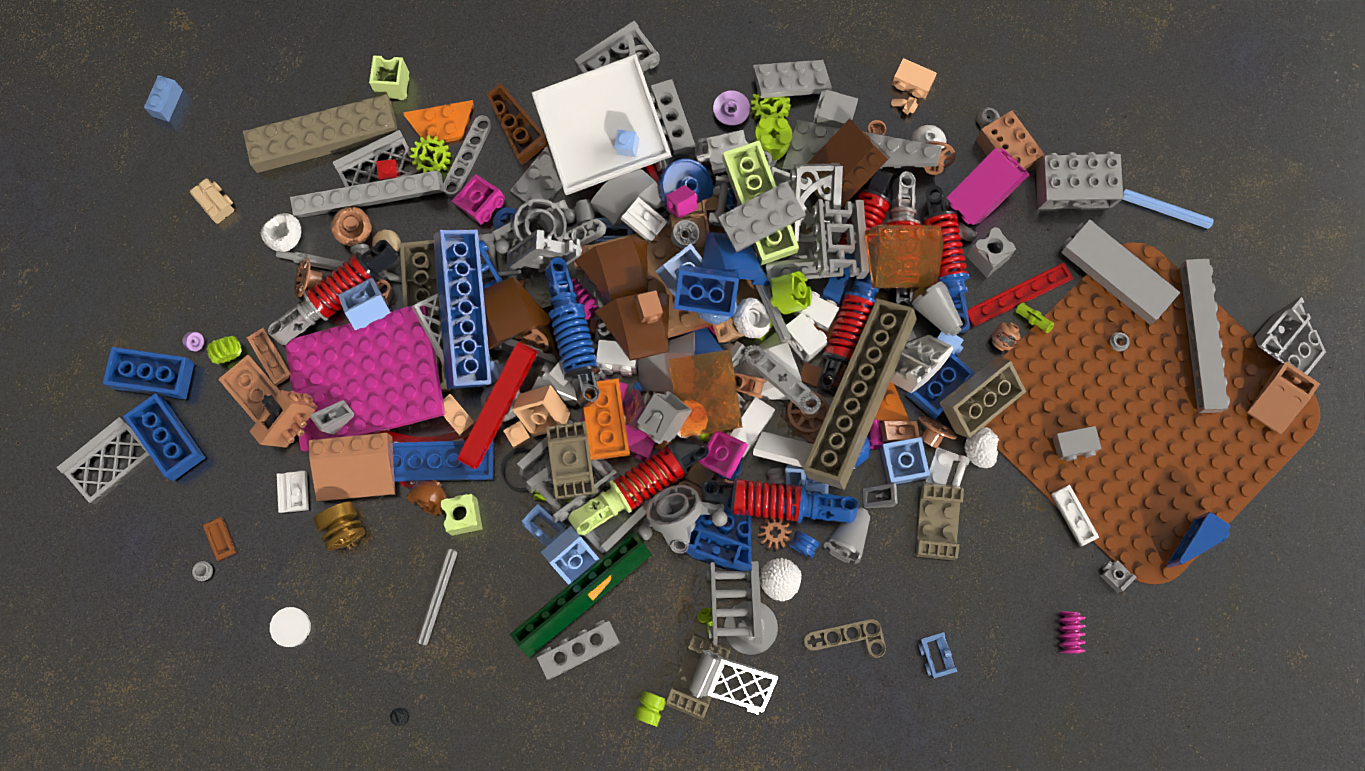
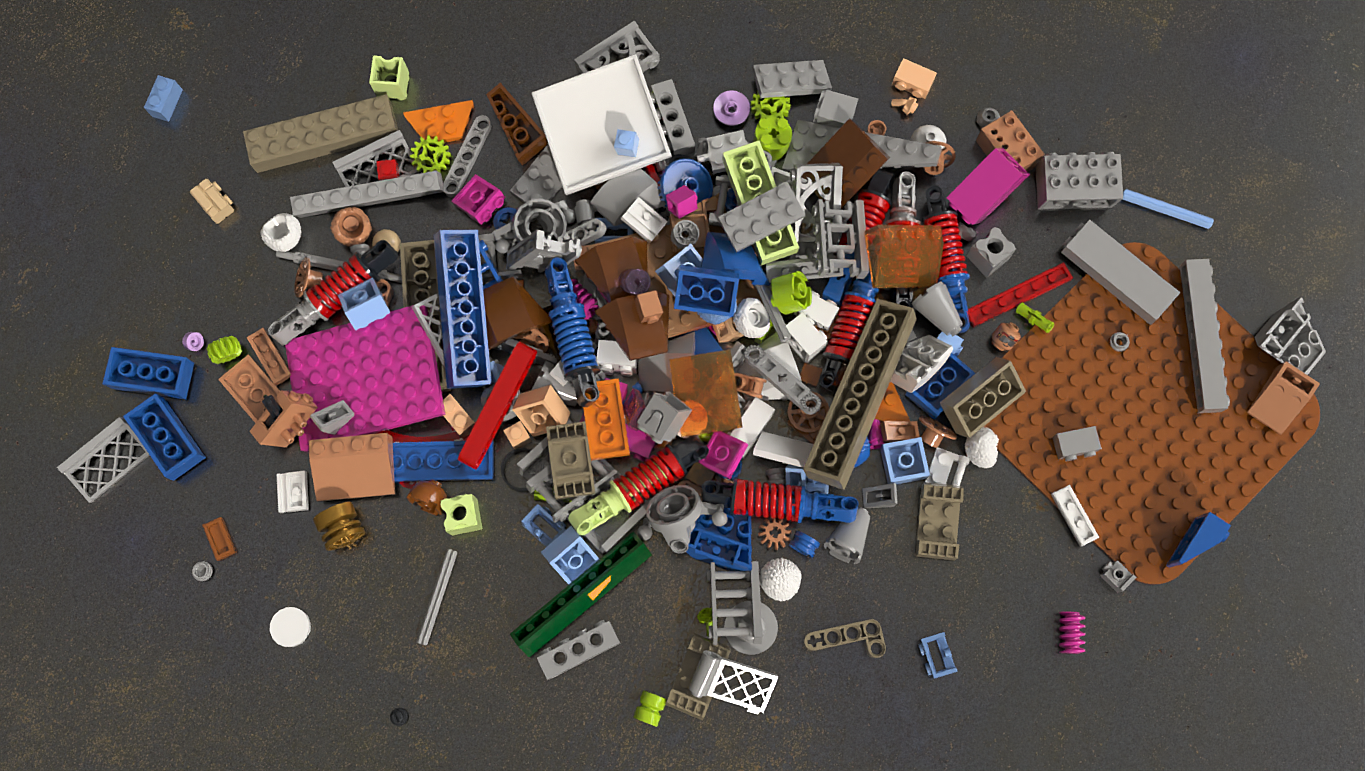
none -> clear purple wheel [619,268,651,295]

